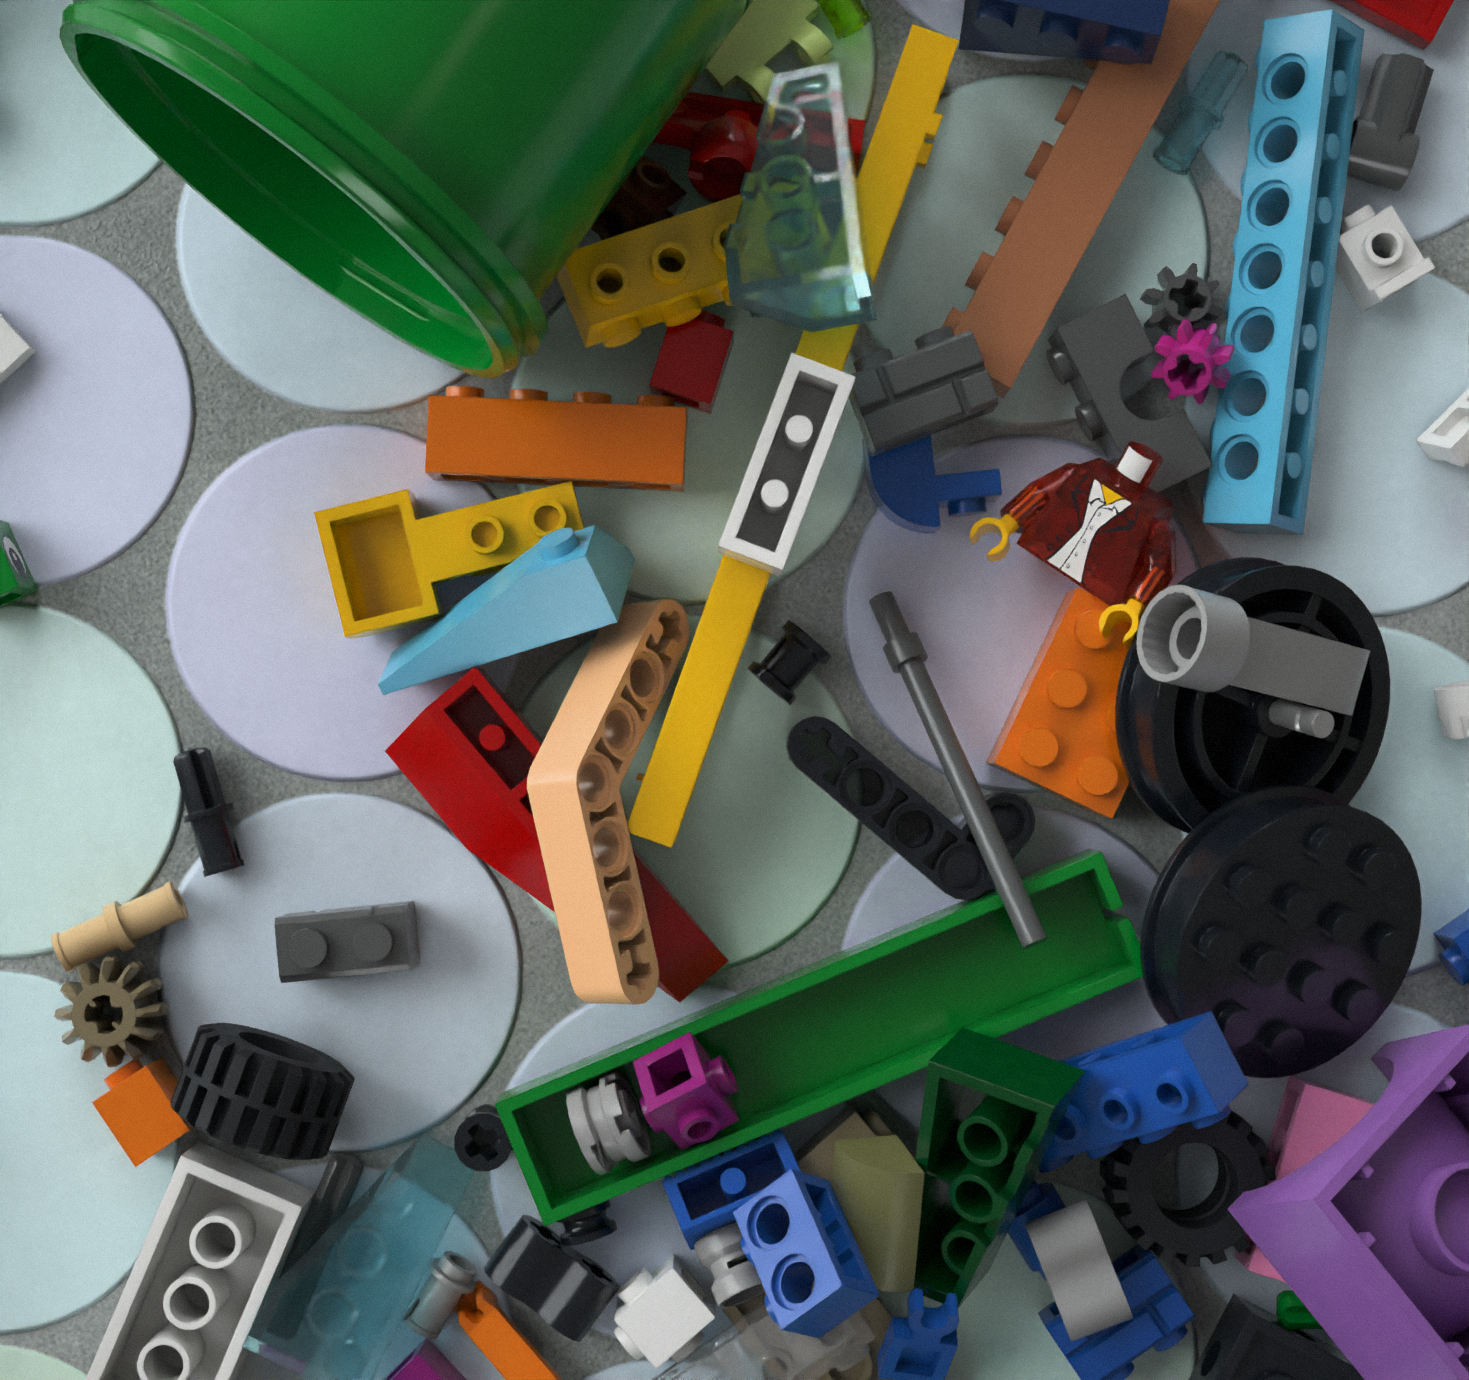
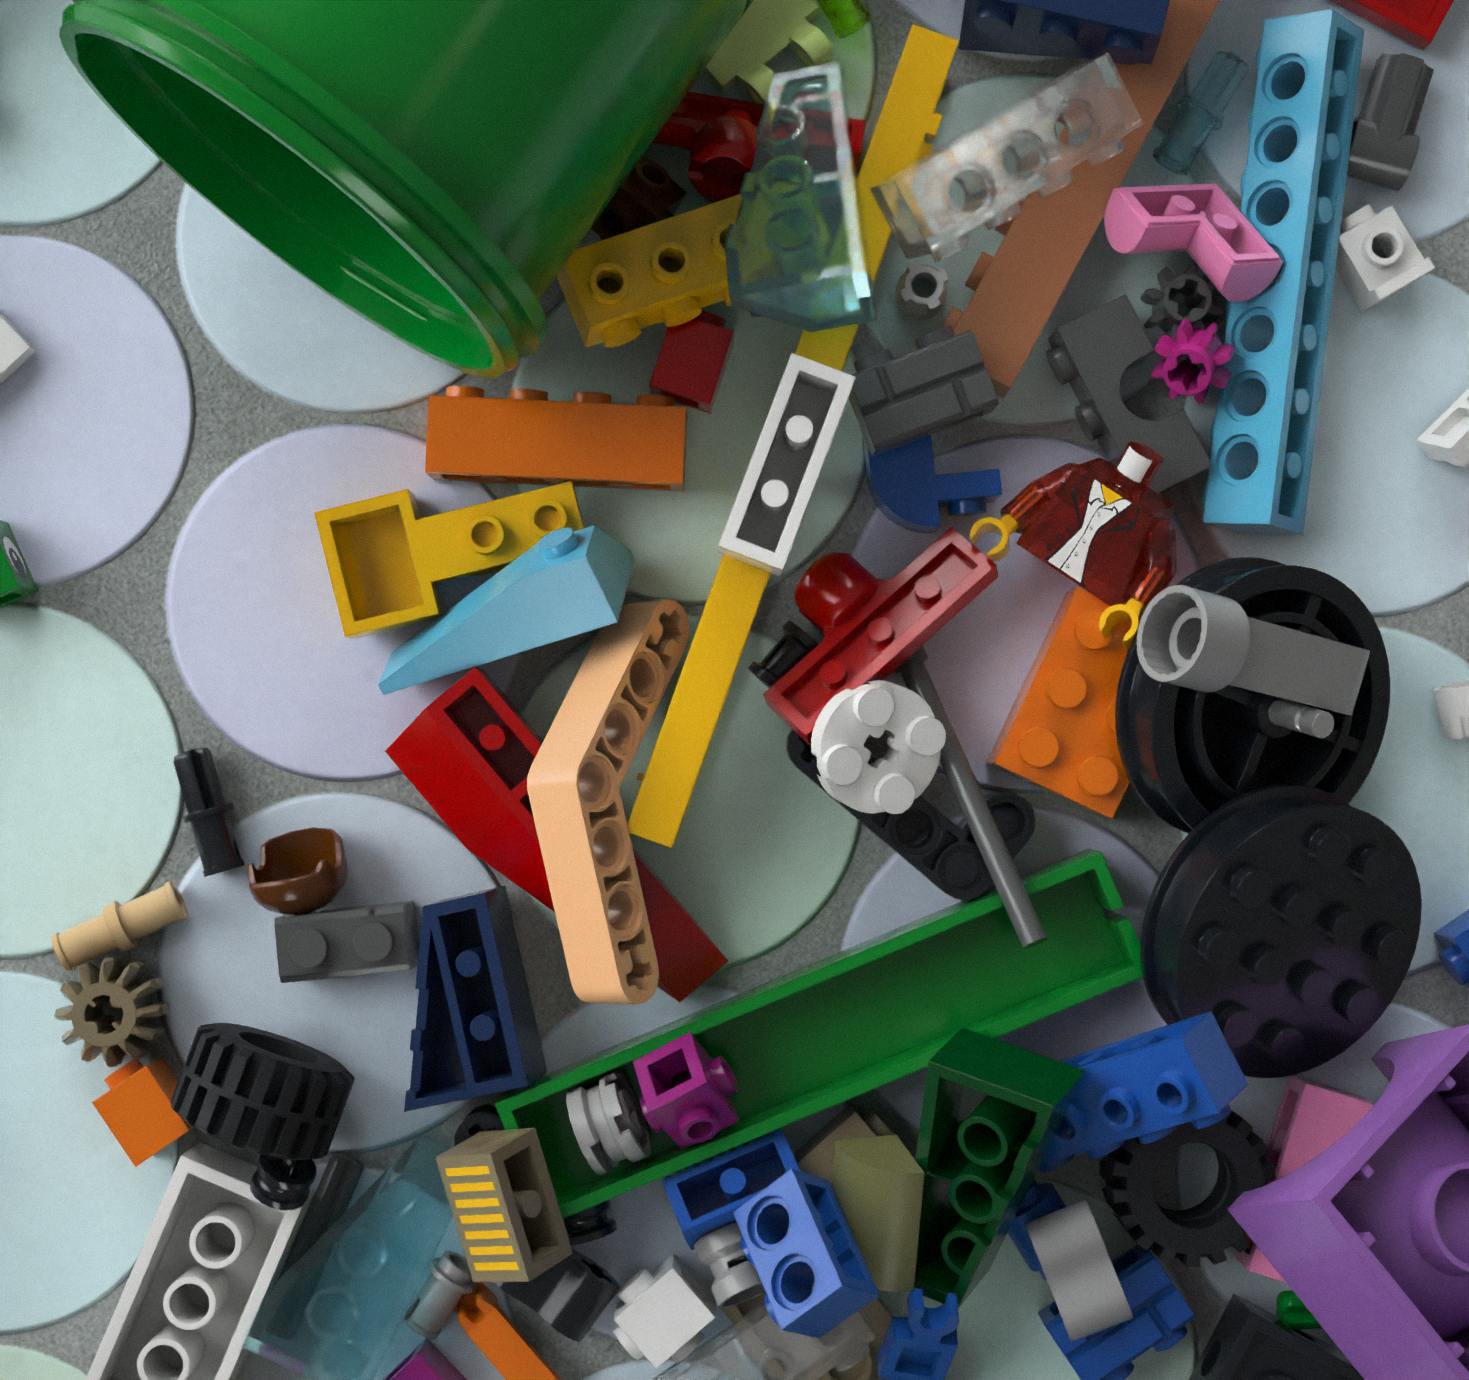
none -> reddish brown hair [248,827,348,915]
none -> black bush [250,1154,317,1211]
none -> dark blue wedge [404,886,547,1112]
none -> dark tan brick [435,1128,573,1283]
none -> red plate [763,526,998,746]
none -> white plate [811,680,946,814]
none -> clear brick [870,52,1144,262]
none -> white hose [895,261,949,320]
none -> bright pink brick [1104,183,1283,303]

